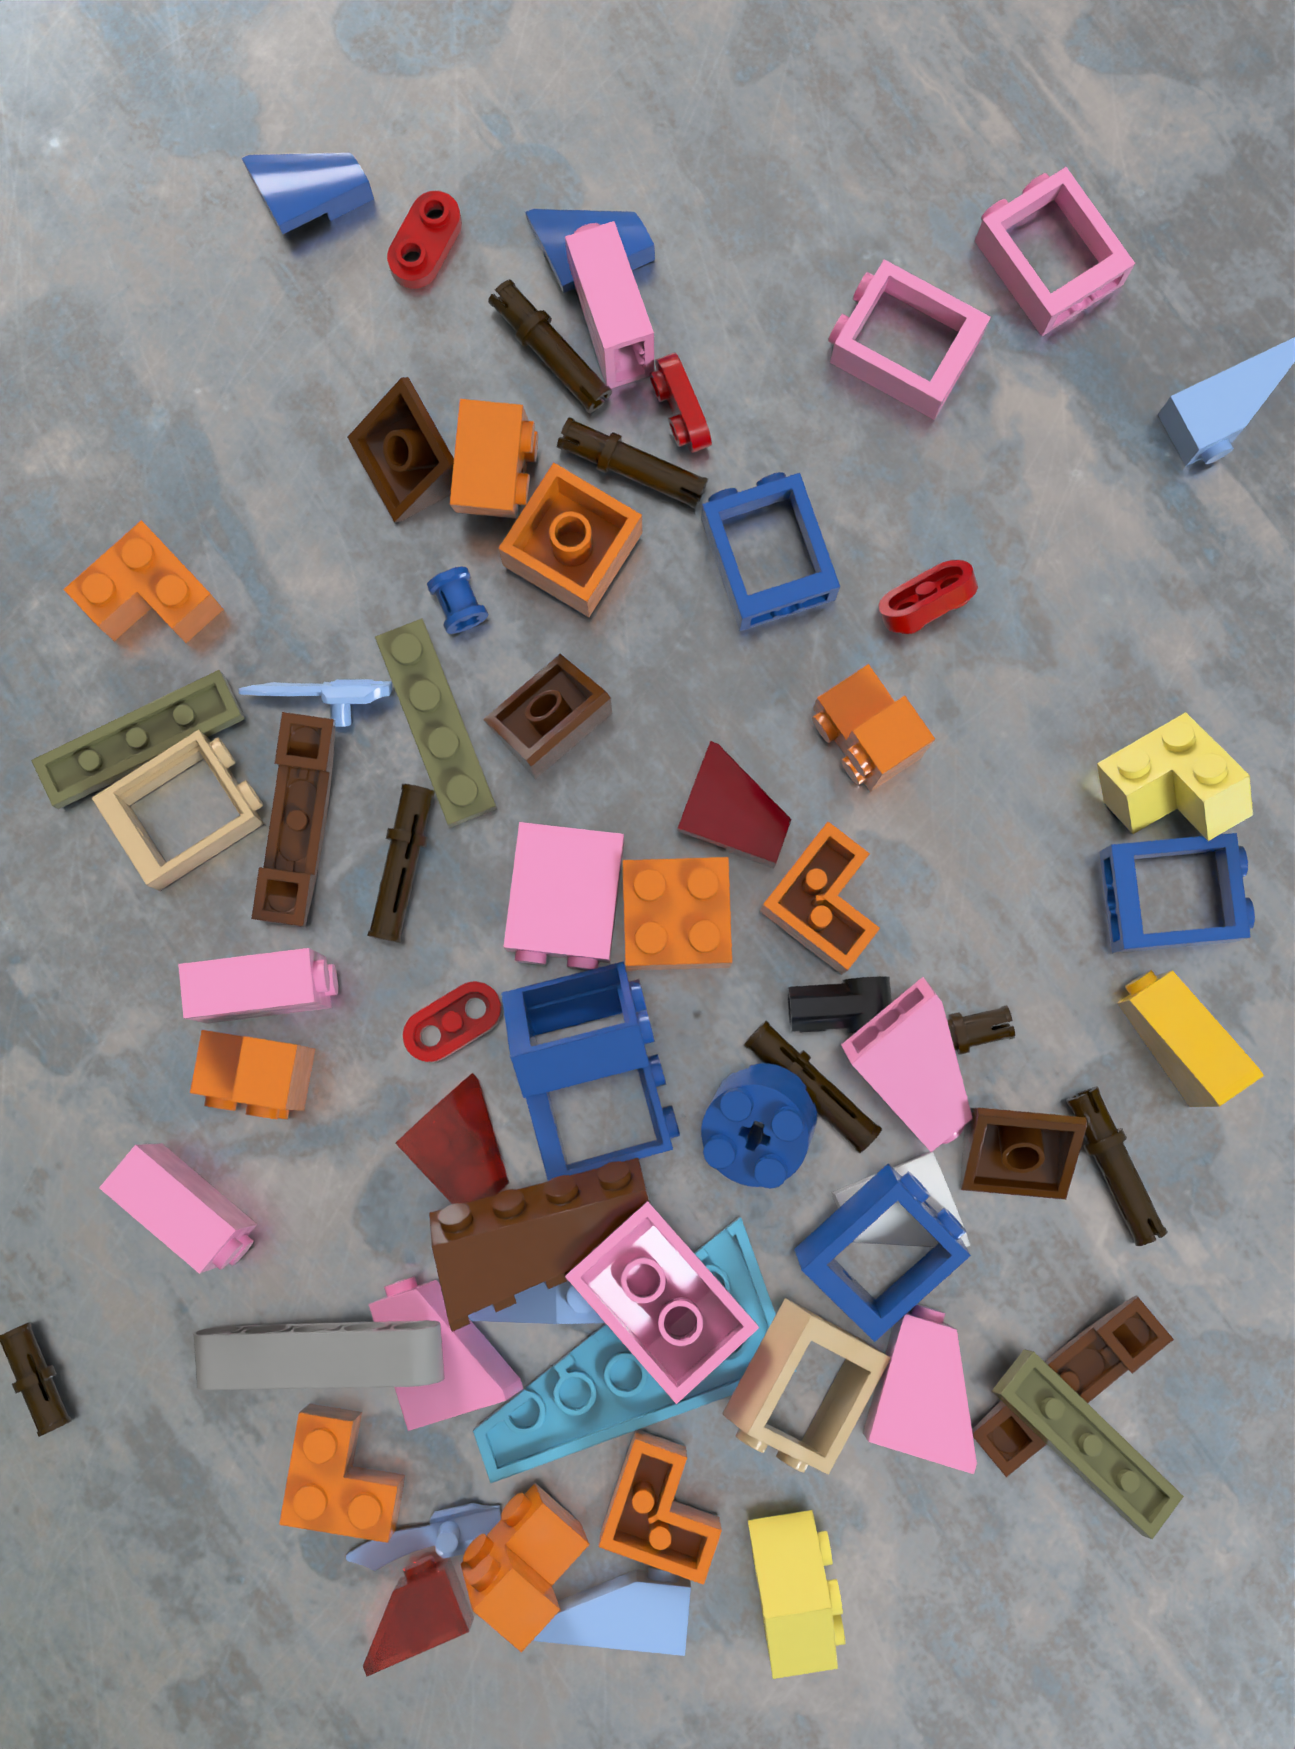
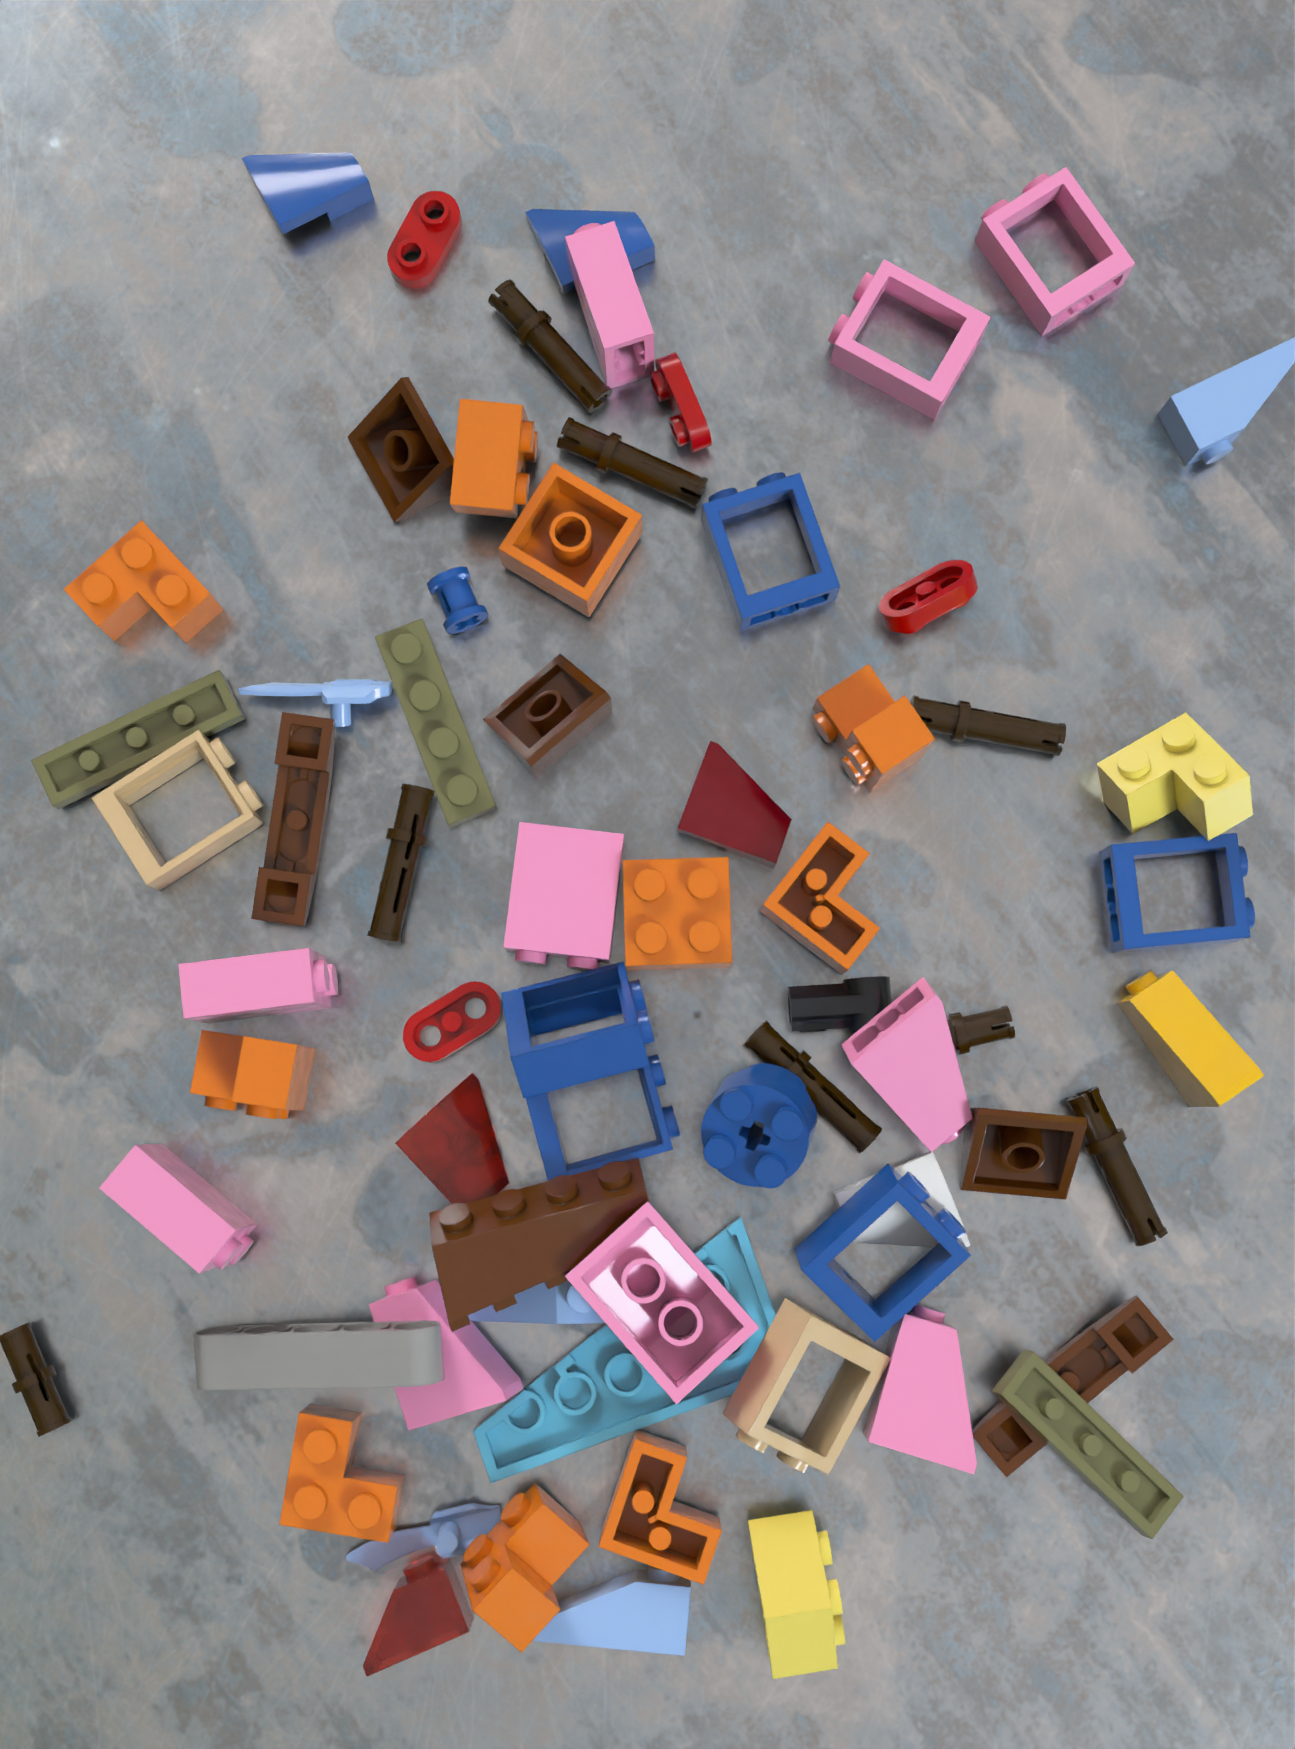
none -> dark brown pin [910,695,1066,756]

